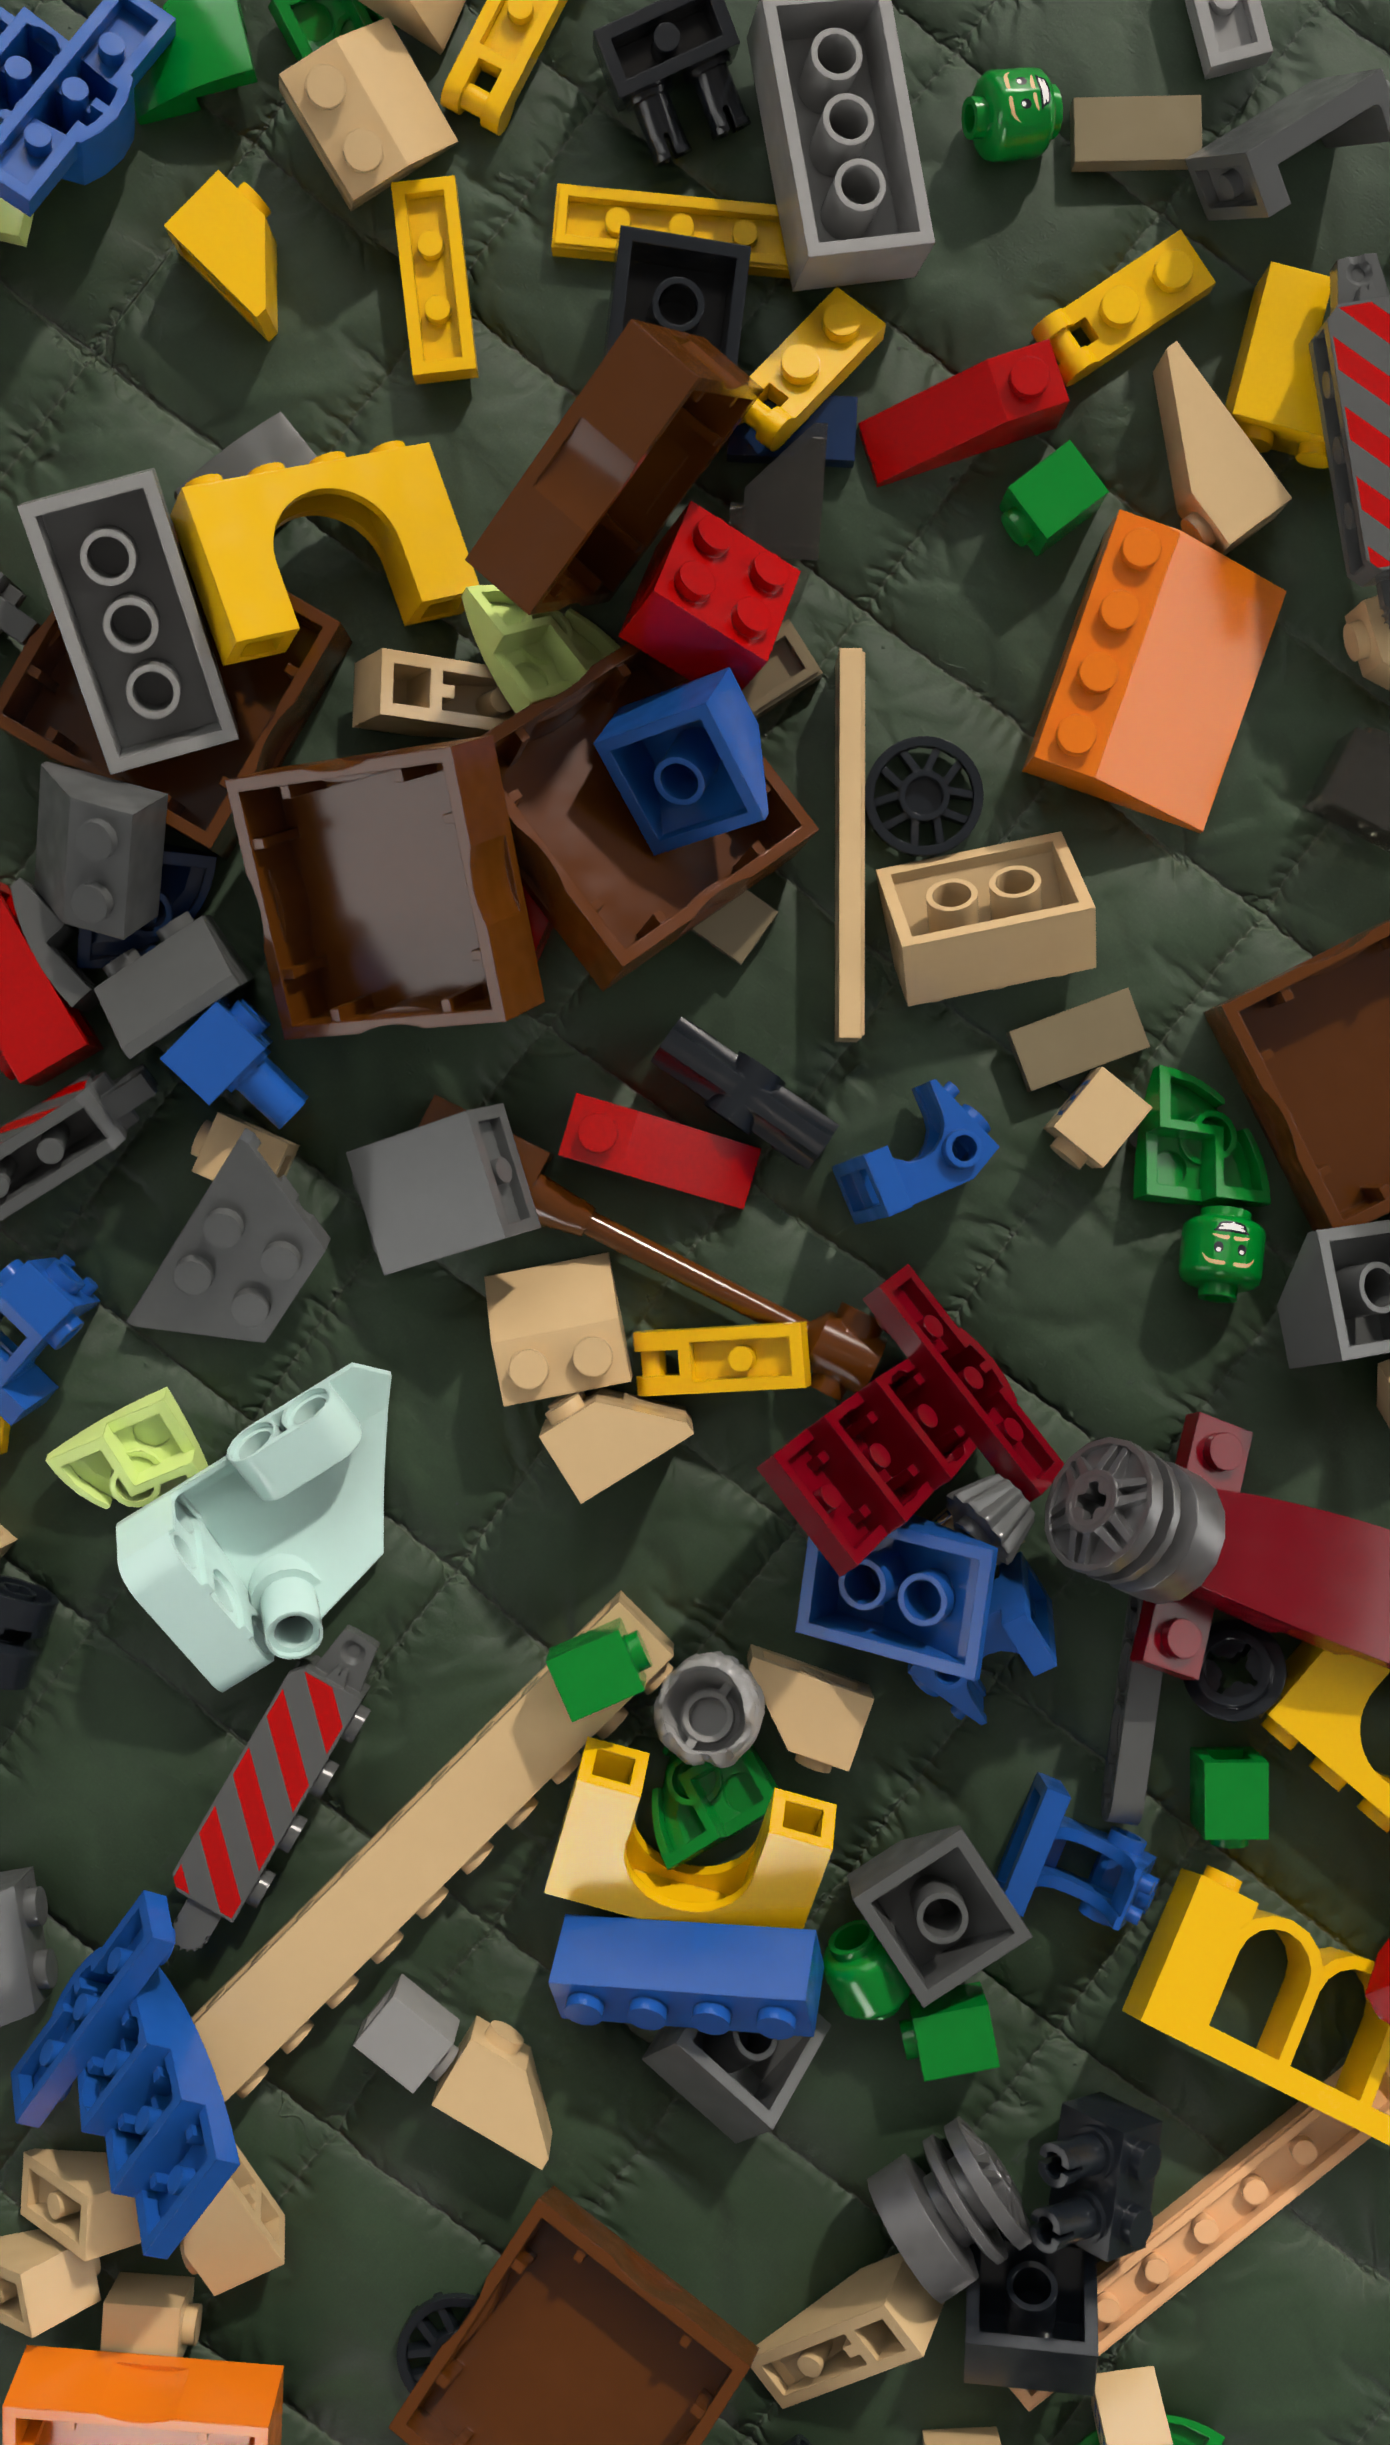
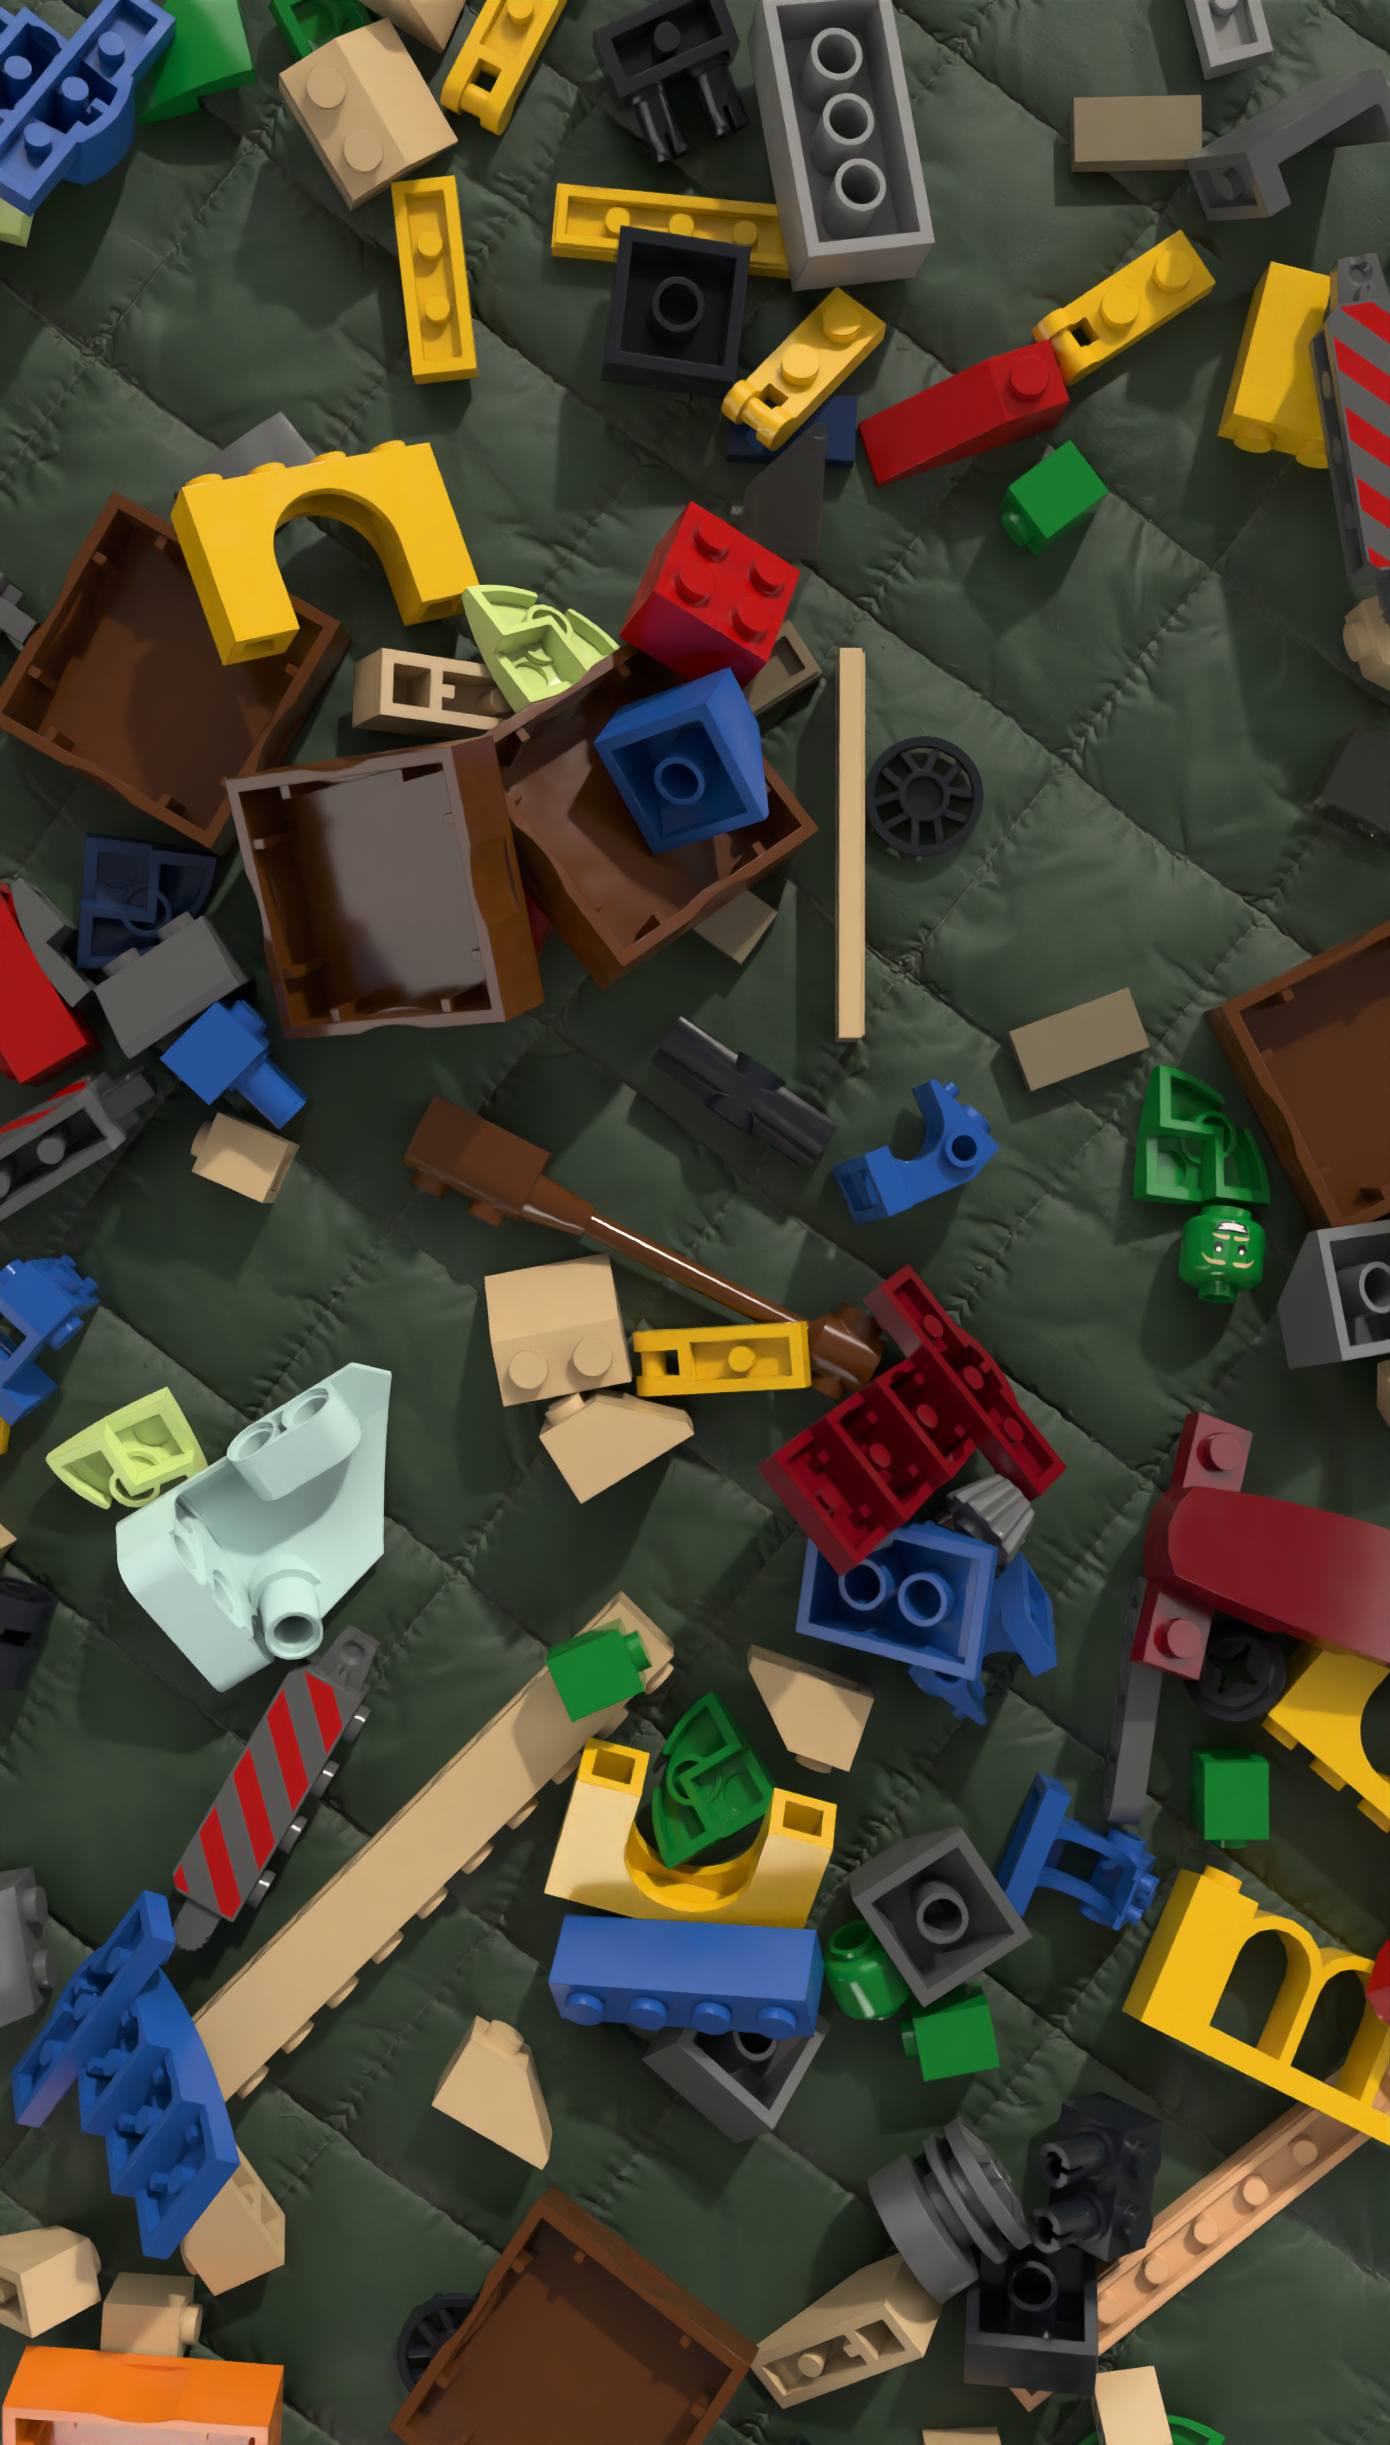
light grey brick [17,468,239,775] -> none
tan slope [20,2148,141,2262] -> none
dark grey slope [34,761,168,940] -> none
dark grey wing [126,1128,331,1343] -> none
yellow slope [164,170,278,342] -> none
dark grey panel [346,1103,541,1276] -> none
light grey brick [353,1973,460,2094] -> none
reddish brown tile [465,319,764,615] -> none
red slope [558,1093,761,1210] -> none
light grey hair [654,1651,765,1768] -> none
tan slope [876,831,1096,1007] -> none
green head [961,67,1063,162] -> none
orange slope [1022,509,1287,833] -> none
tan brick [1043,1067,1153,1170] -> none
flat silver wheel [1044,1437,1225,1604] -> none
tan slope [1153,341,1292,555] -> none

